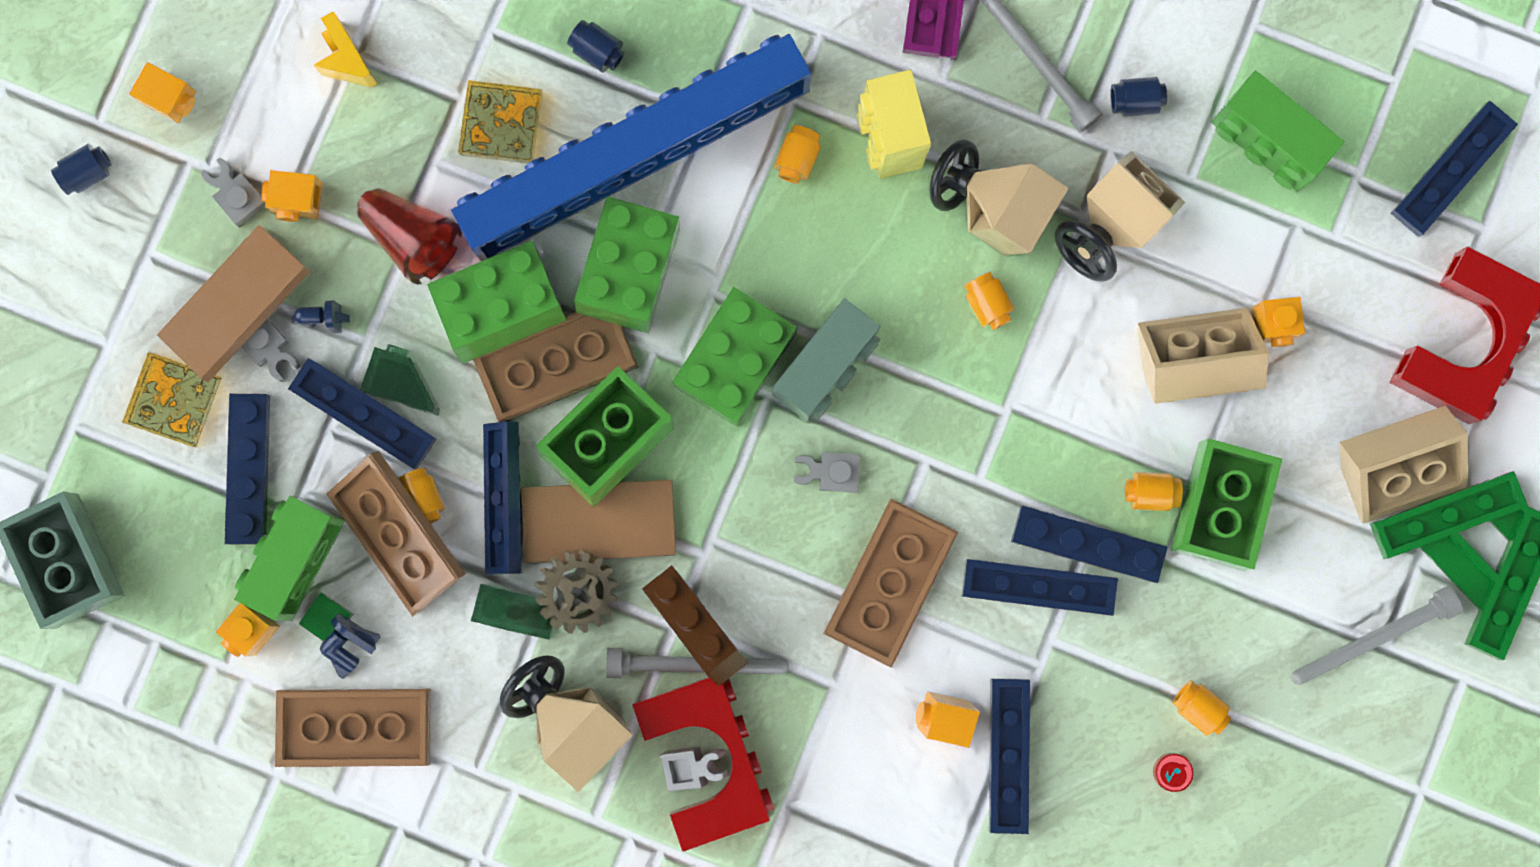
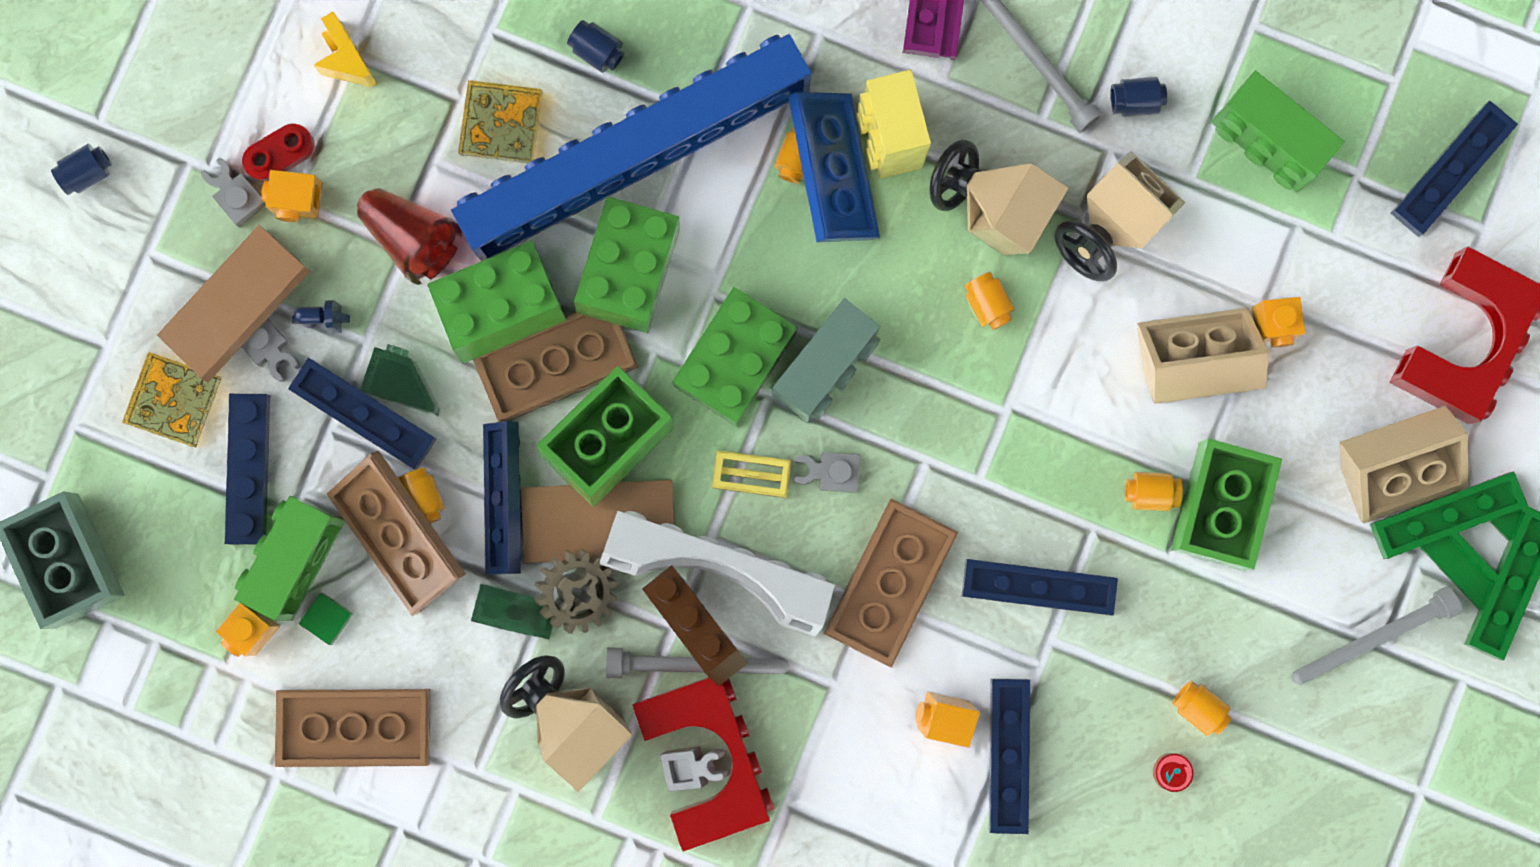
light orange brick [129,62,196,124] -> none
dark blue piece [320,614,381,679] -> none
dark blue plate [1011,506,1168,583] -> none
none -> red plate [242,123,315,182]
none -> white arch [599,511,835,637]
none -> light yellow tile [712,450,791,498]
none -> blue tile [788,92,880,242]

